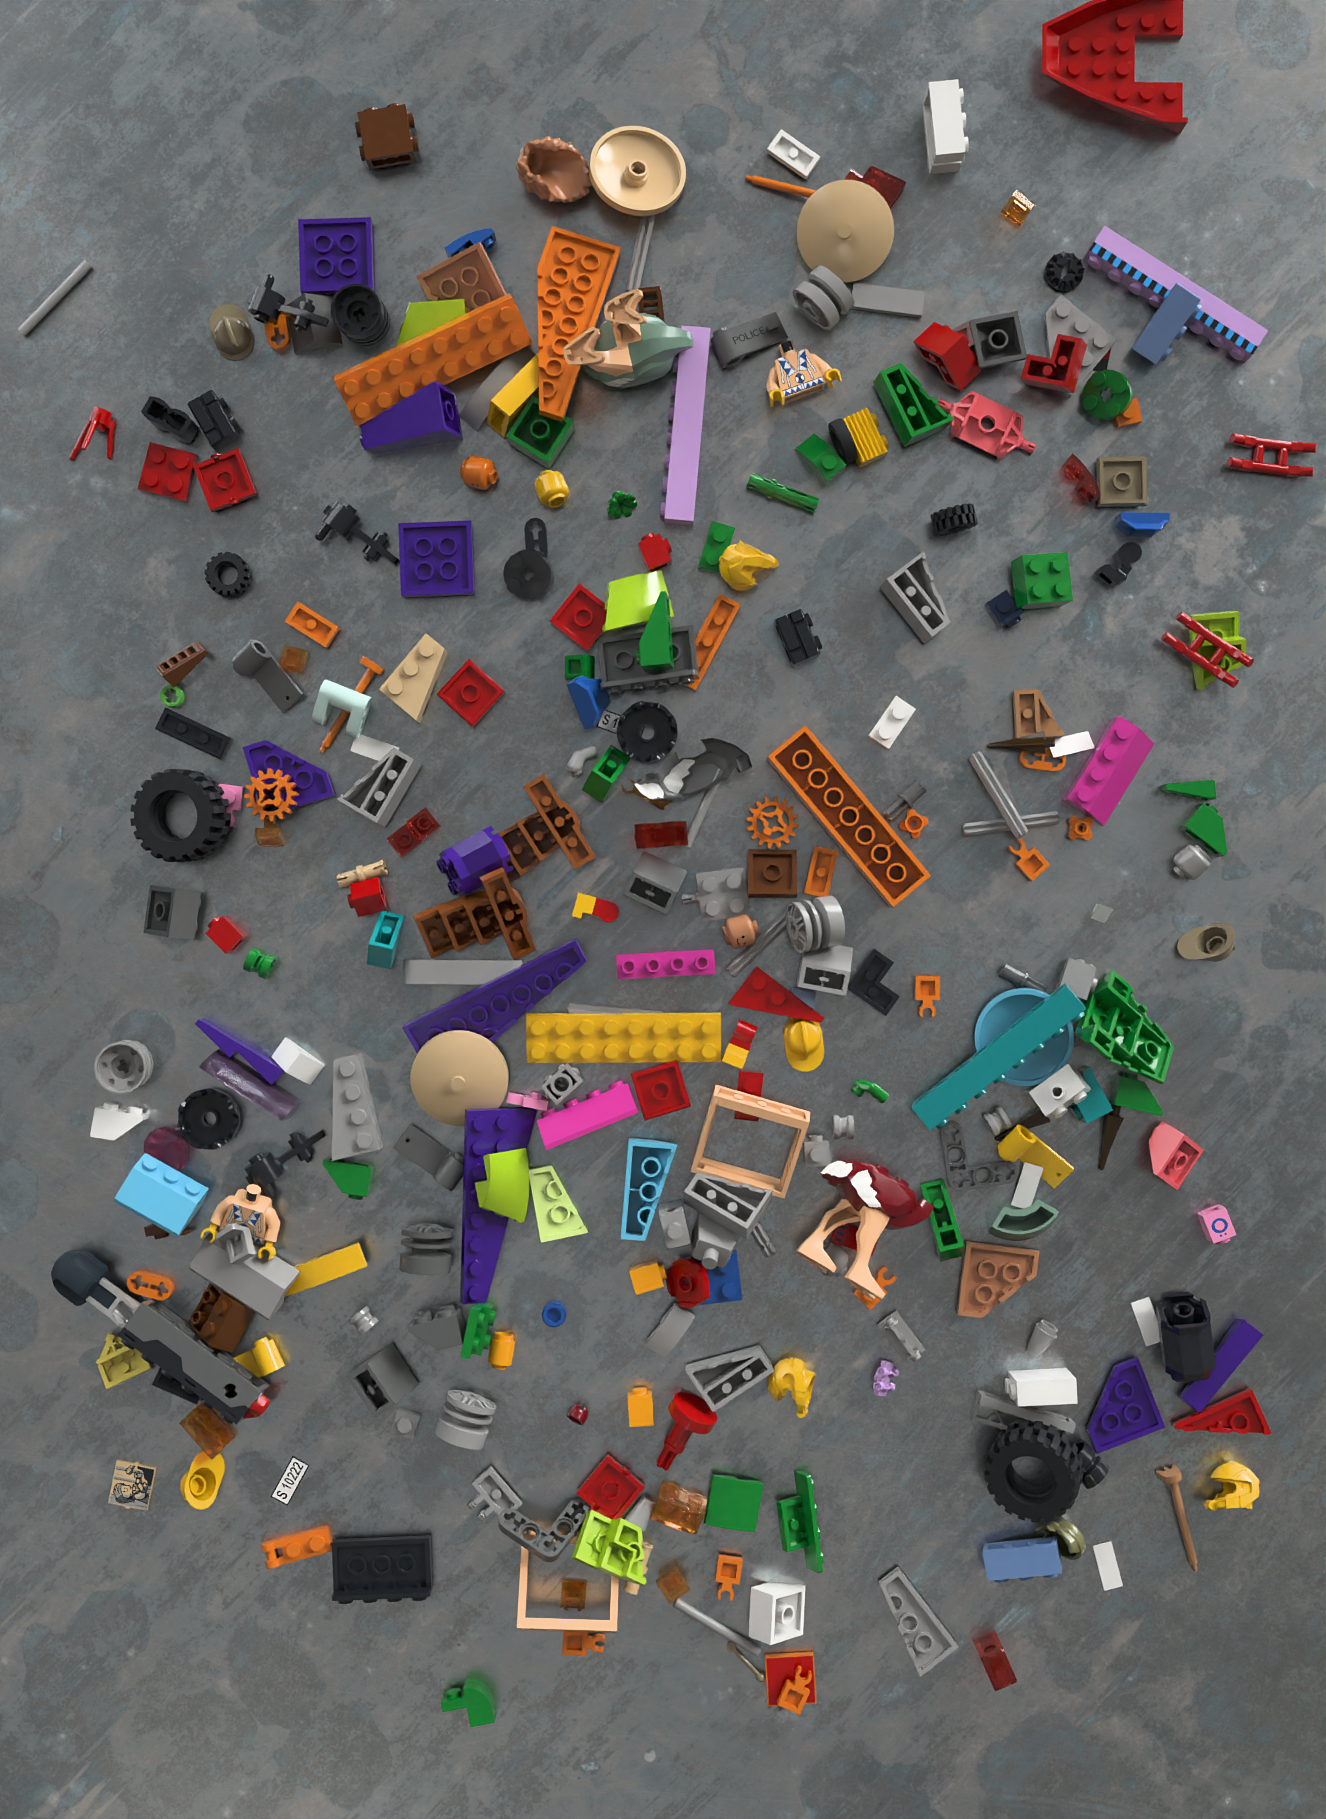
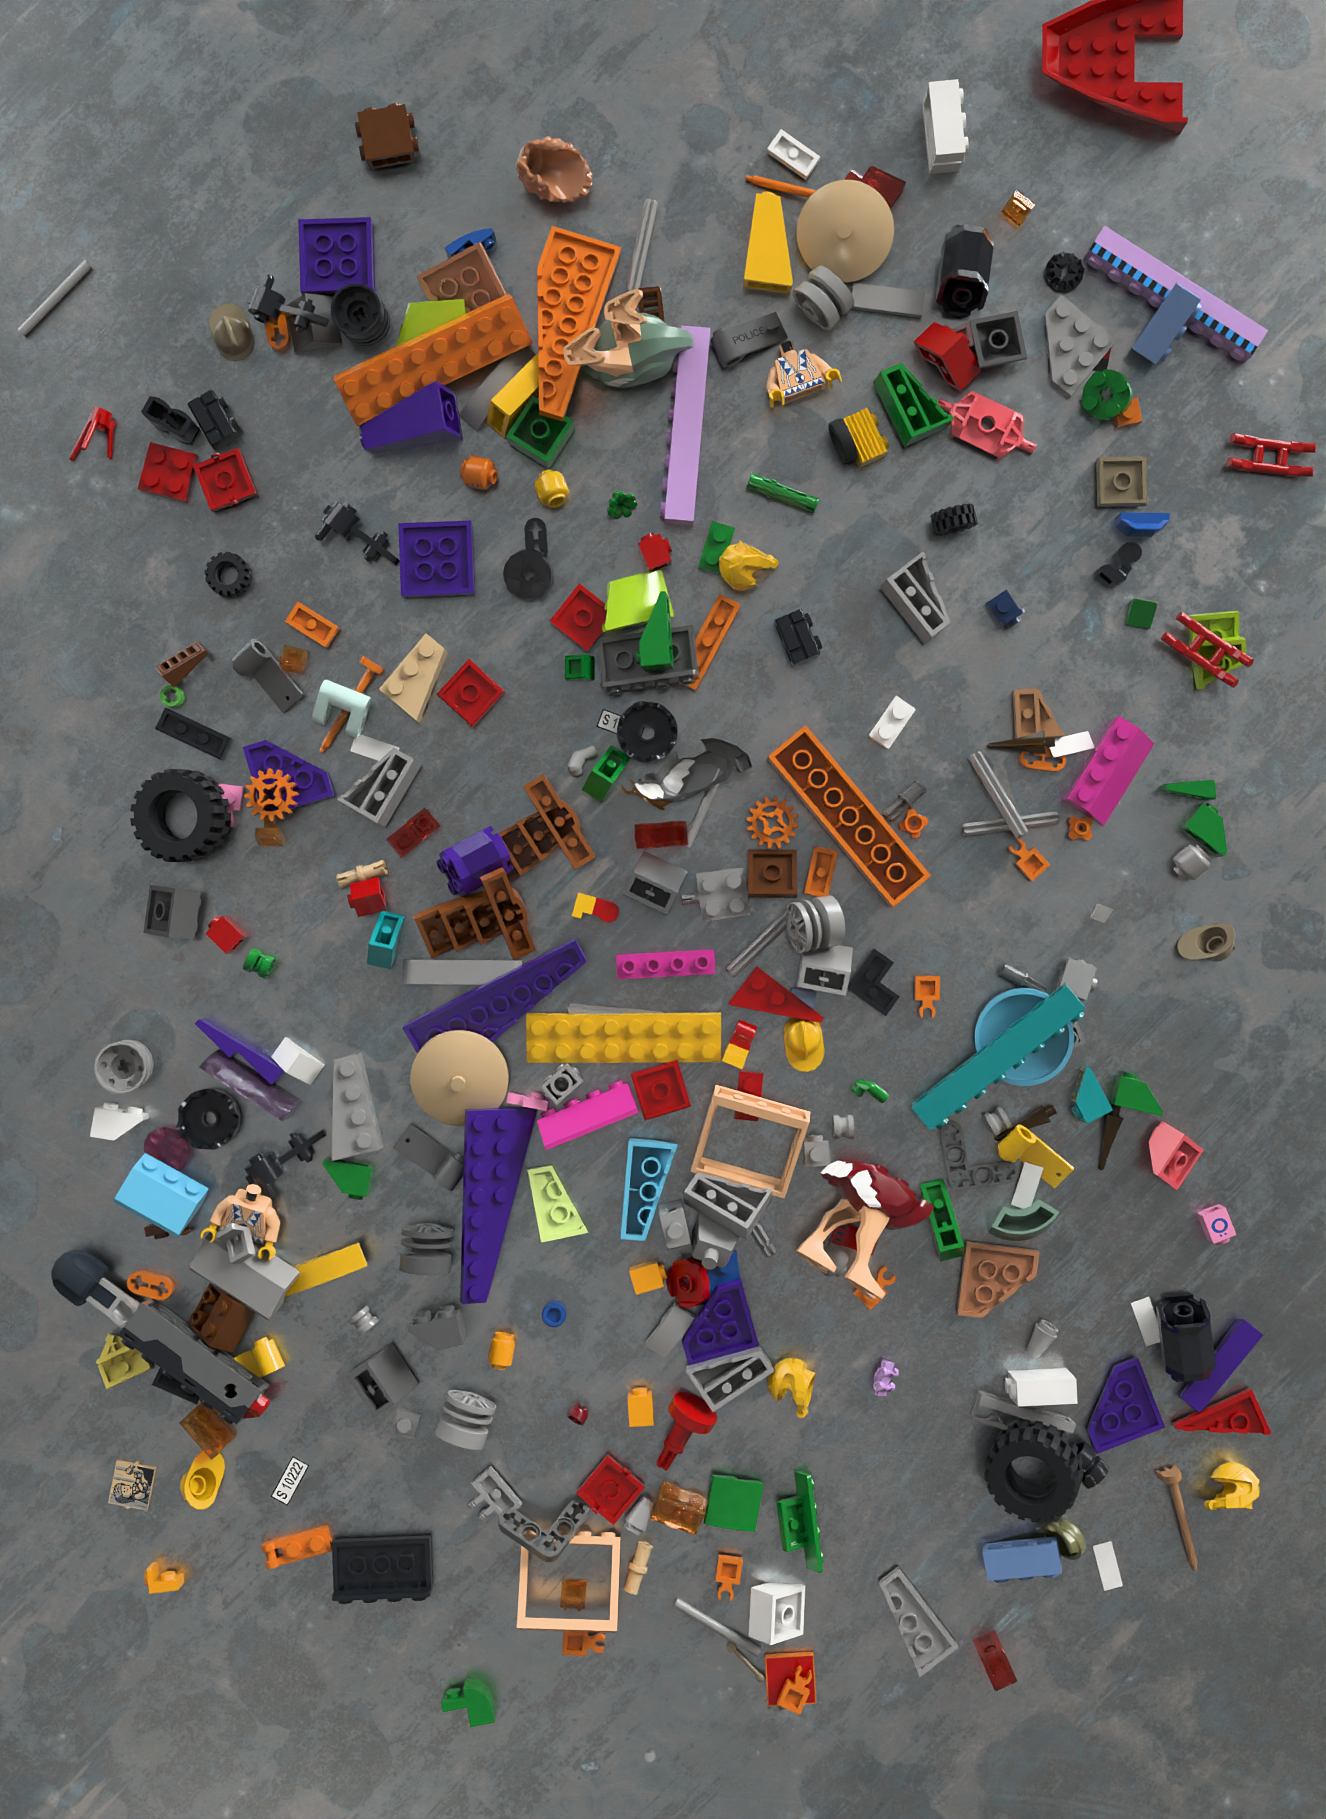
green slope [460,1302,496,1359] -> none
lime slope [475,1148,529,1223] -> none
blue slope [566,675,611,729] -> none
lime slope [571,1510,646,1586] -> none
tan dish [589,126,686,216] -> none
clear orange tile [656,1567,690,1604] -> none
nougat head [722,914,759,949] -> none
green slope [795,434,846,487] -> none
light grey hinge [877,1310,926,1364] -> none
green brick [1011,552,1073,610] -> none
red brick [1021,334,1087,394] -> none
white brick [1029,1064,1091,1118] -> none
clear red slope [1062,453,1101,505] -> none
green wedge [1075,970,1174,1084] -> none
none -> light orange bracket [144,1562,185,1594]
none -> dark purple plate [682,1278,759,1365]
none -> yellow slope [743,192,793,294]
none -> black brick [936,224,994,318]
none -> green slope [1126,599,1157,629]

